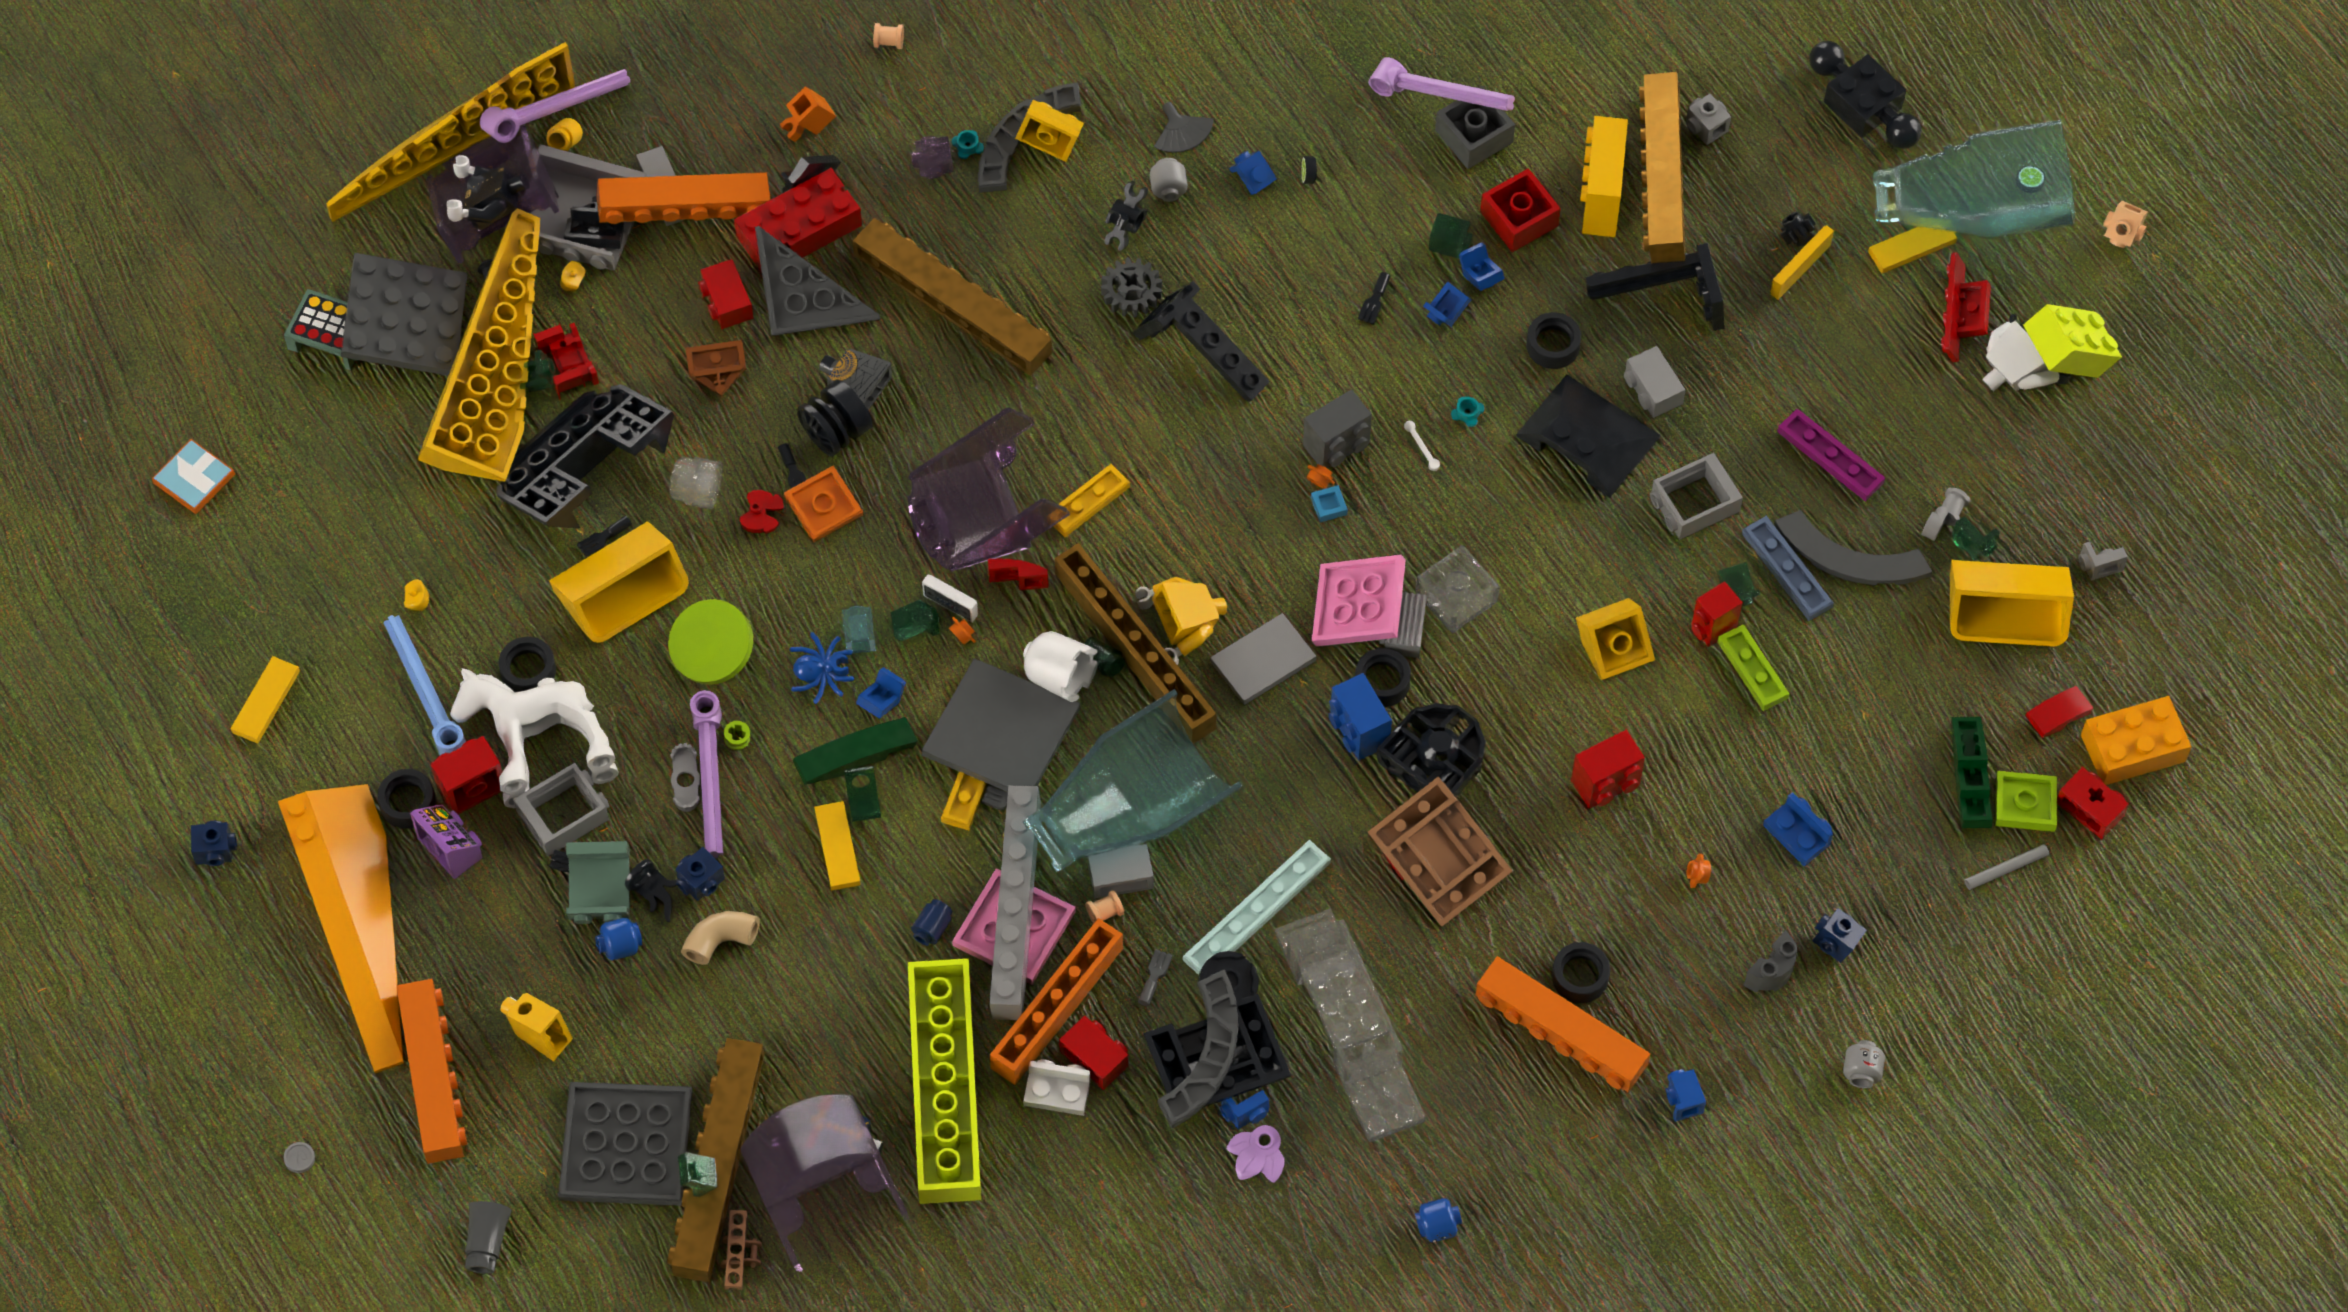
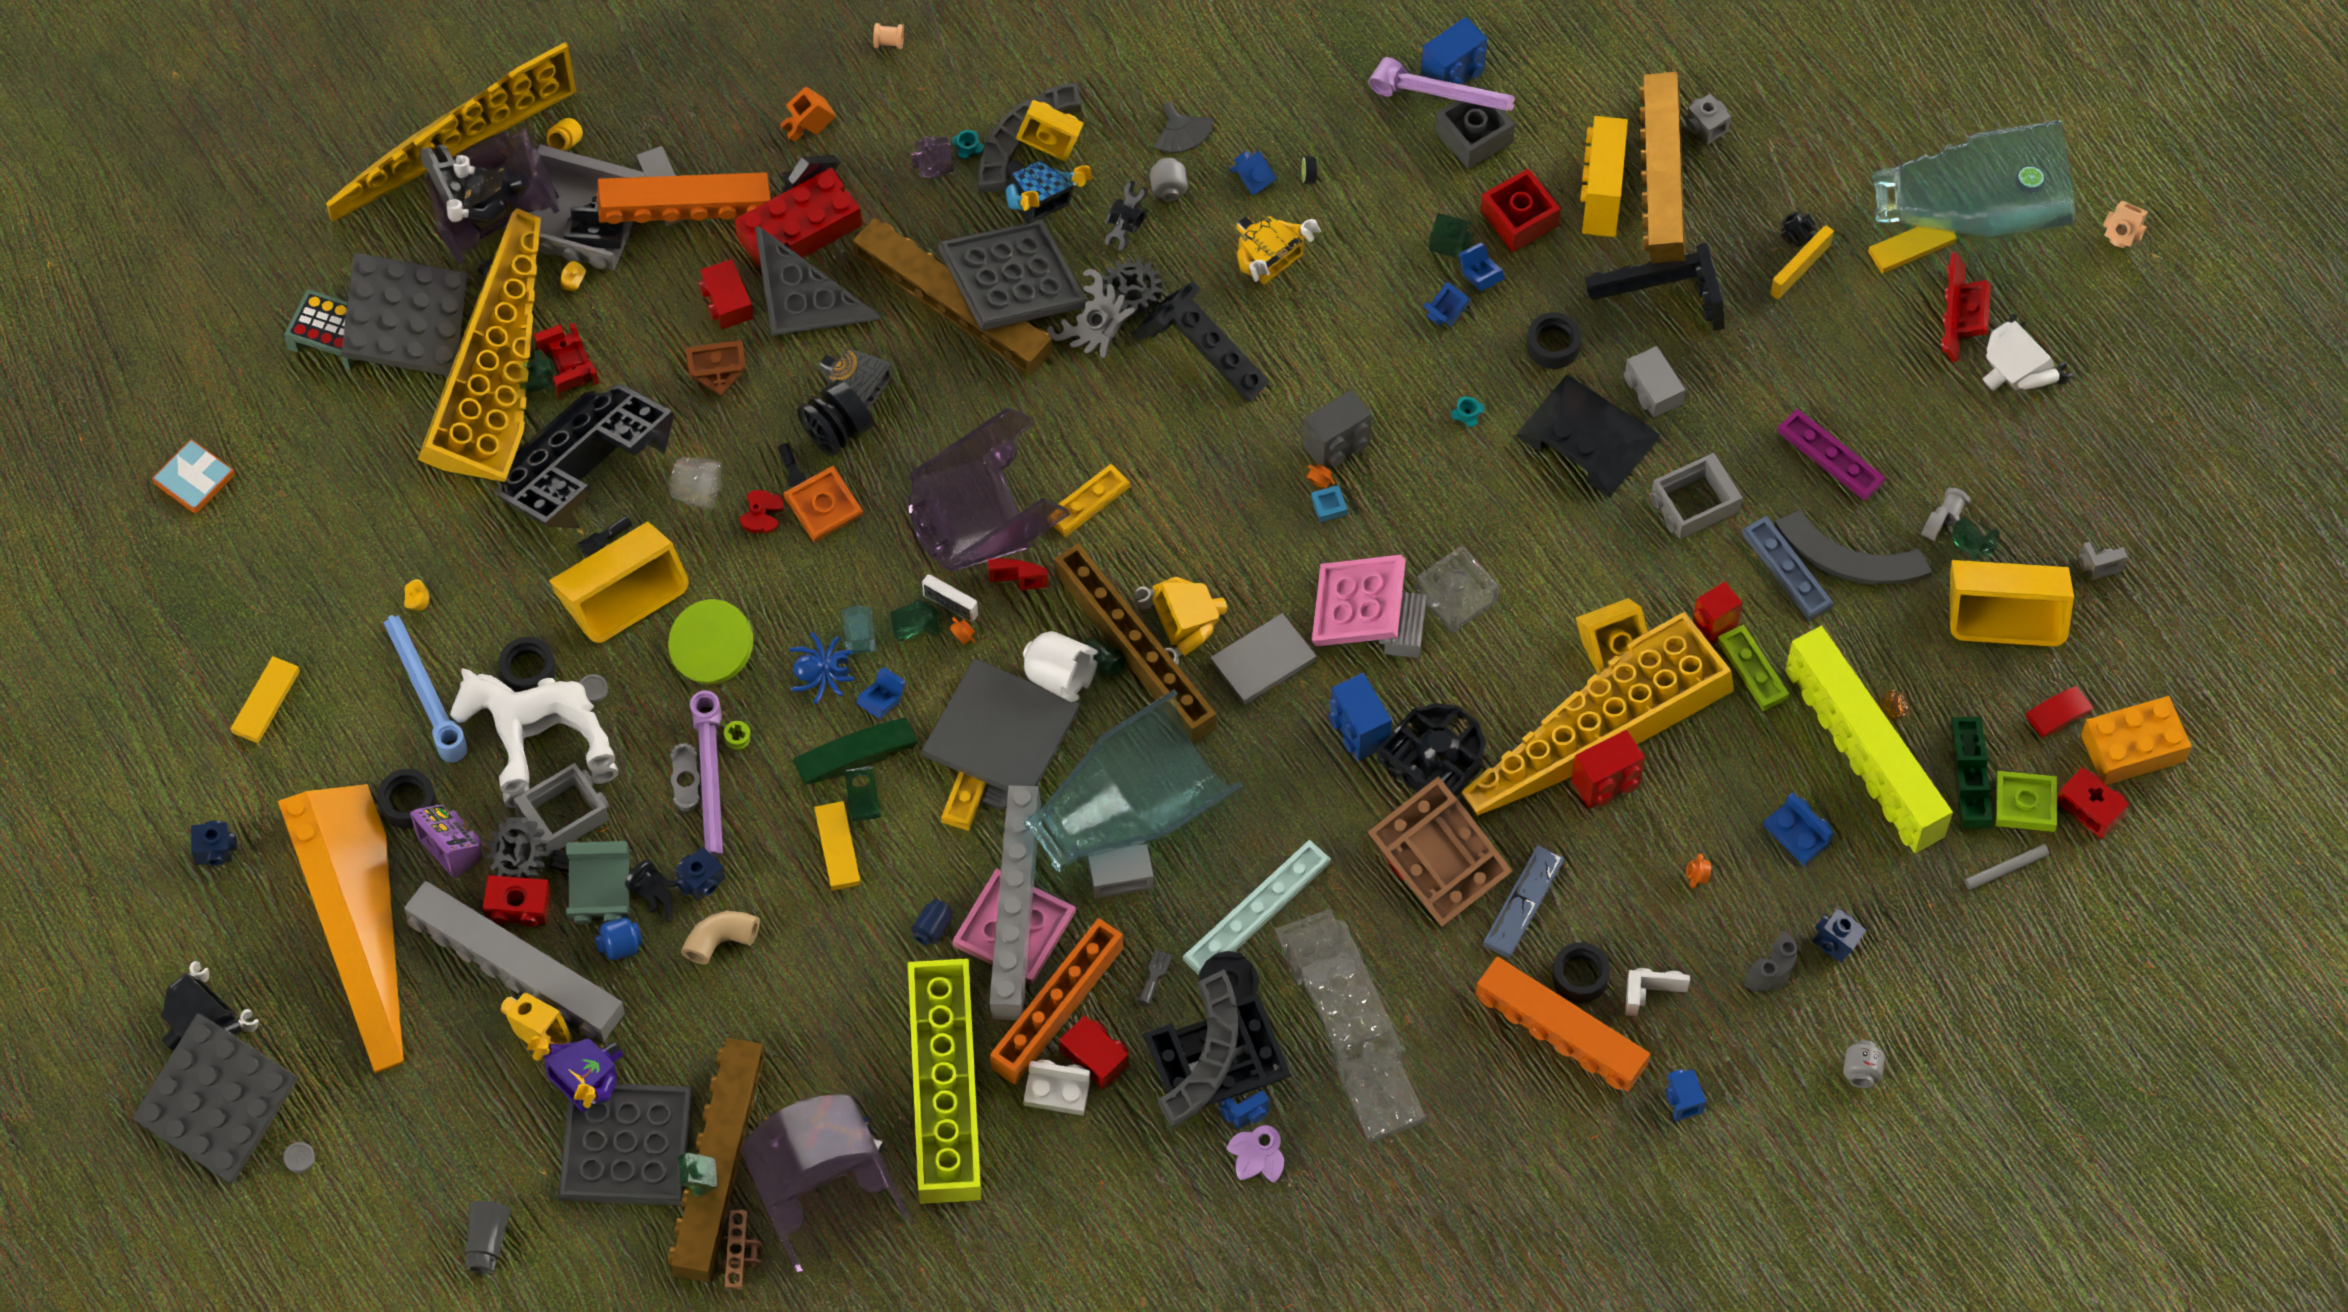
orange brick [396,979,468,1164] -> none
red brick [430,736,502,815] -> none
lavender piece [480,69,630,143] -> none
light nougat bush [1085,890,1124,924] -> none
black tyre [1355,648,1411,707] -> none
black piece [1358,272,1391,325] -> none
white hinge [1404,421,1440,471] -> none
blue head [1415,1198,1463,1242] -> none
clear green bracket [1716,562,1760,606] -> none
black brick [1809,41,1922,149] -> none
neon yellow brick [2023,304,2122,378] -> none
none -> dark grey plate [132,1013,299,1183]
none -> black torso [161,961,258,1051]
none -> light grey brick [404,880,625,1042]
none -> dark grey hinge [420,145,467,209]
none -> red brick [483,875,551,927]
none -> dark grey gear [487,817,549,878]
none -> dark purple torso [527,1036,623,1113]
none -> light grey piece [579,674,608,703]
none -> dark grey tile [938,220,1087,331]
none -> torso [1006,159,1093,224]
none -> light grey animal [1047,269,1135,358]
none -> yellow torso [1236,216,1321,285]
none -> blue brick [1421,17,1488,98]
none -> yellow wedge [1462,611,1734,816]
none -> sand blue tile [1483,845,1564,959]
none -> white bracket [1625,968,1690,1016]
none -> neon yellow brick [1785,626,1953,853]
none -> clear orange piece [1878,690,1911,720]

